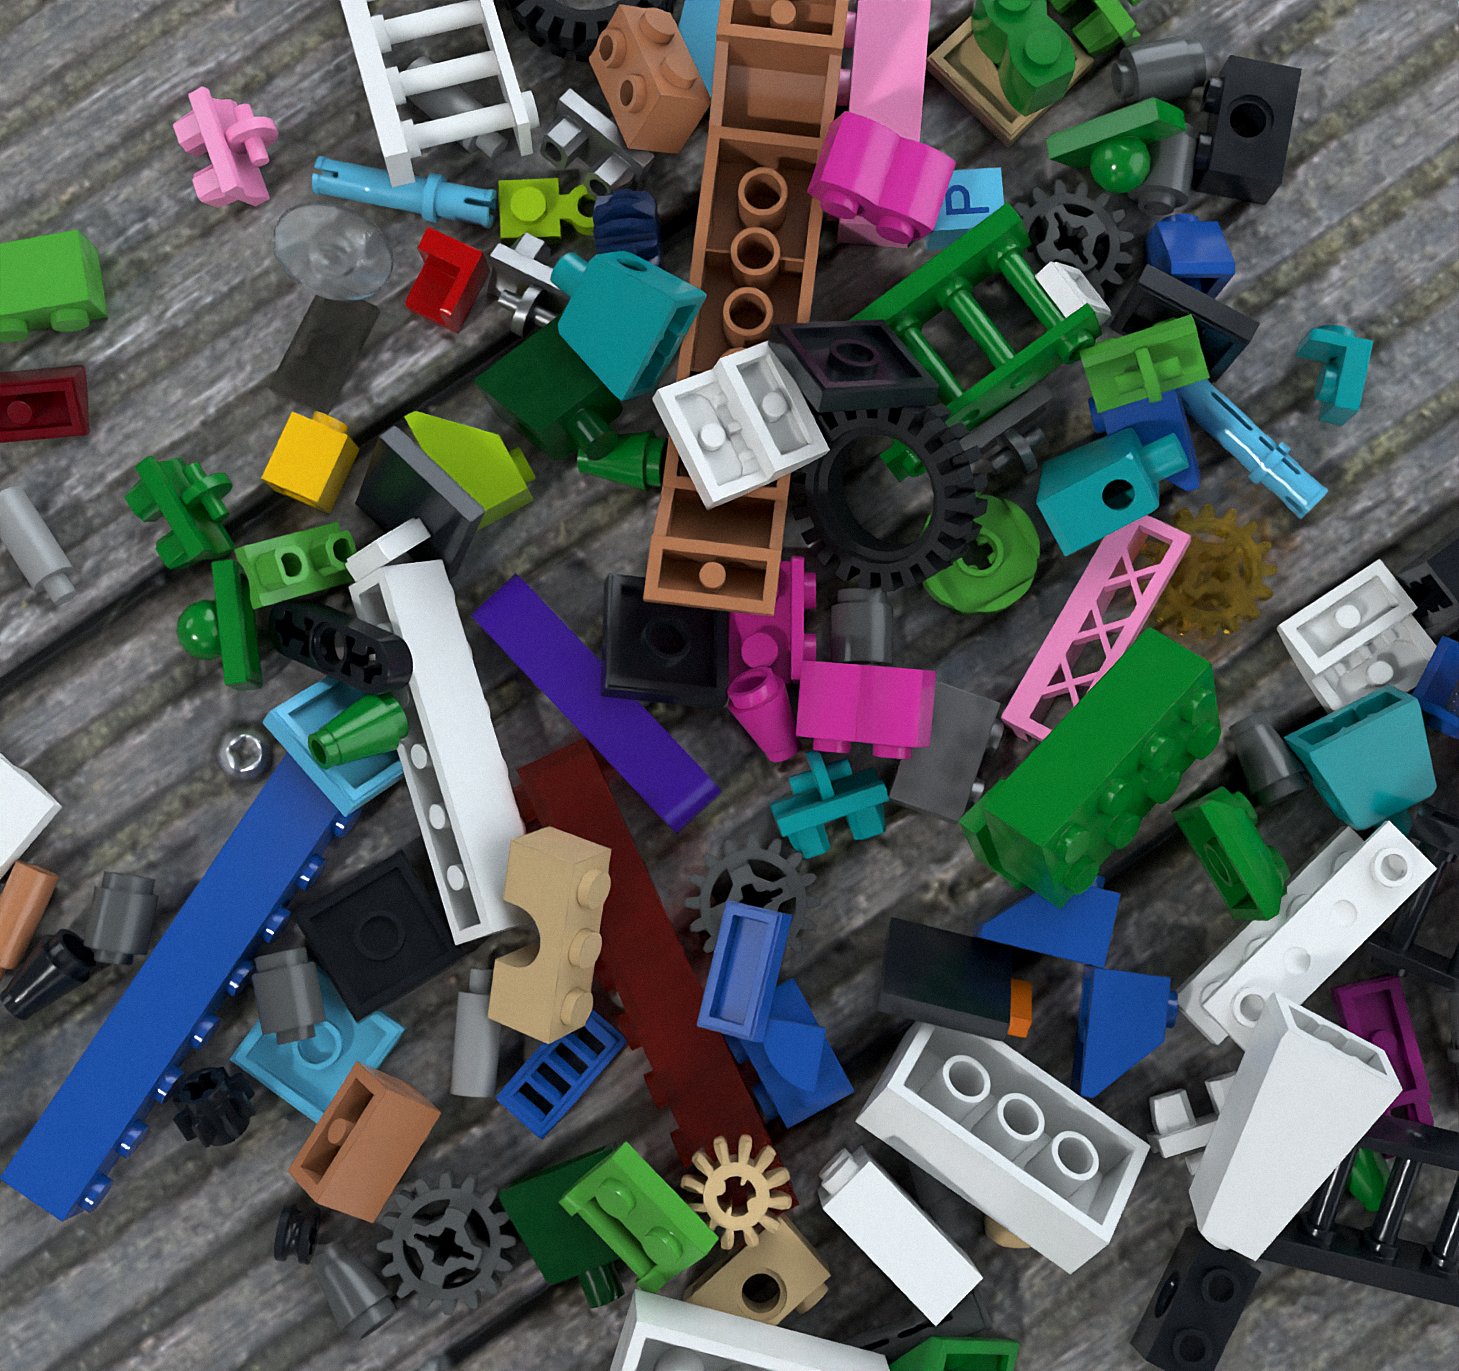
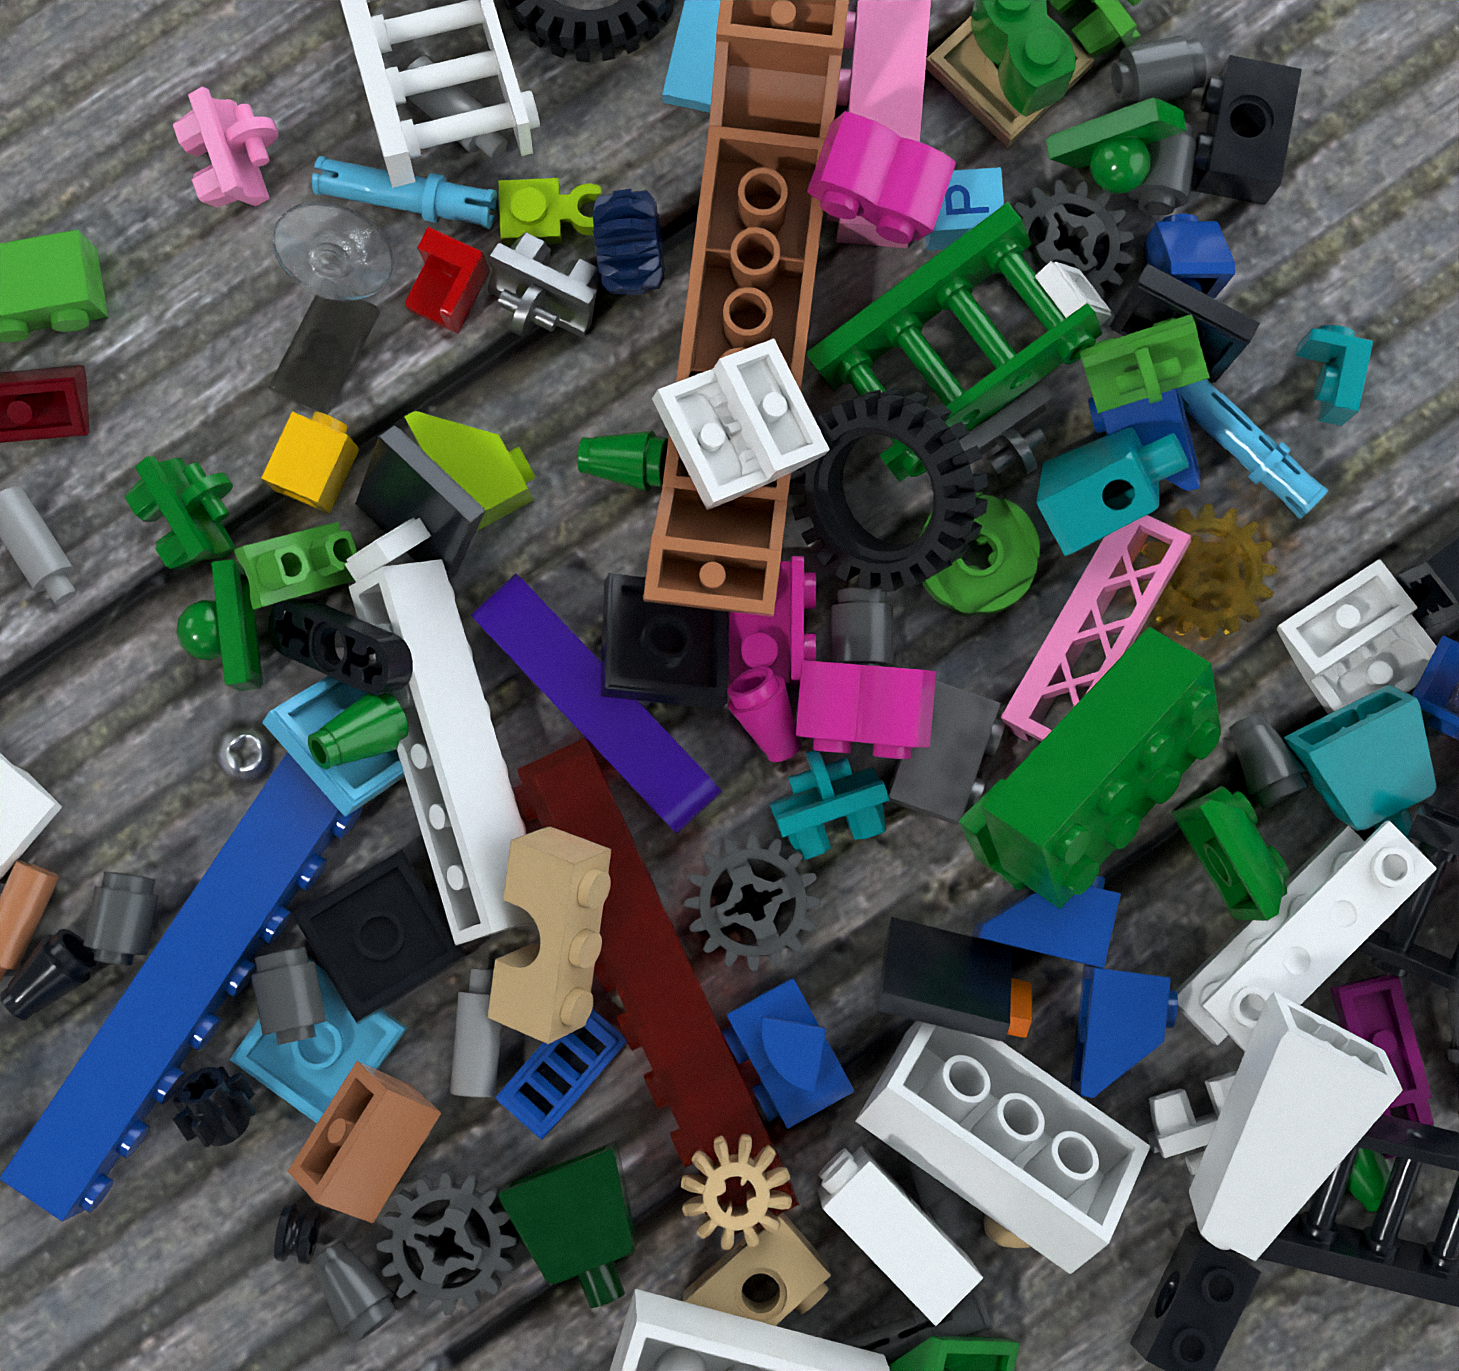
dark green torso [474,311,623,461] -> none
flat silver hips [540,89,655,199] -> none
teal torso [550,251,707,401] -> none
bright green plate [558,1141,719,1294] -> none
nougat brick [589,4,711,154] -> none
blue tile [696,900,793,1043] -> none
black tile [768,319,939,413] -> none

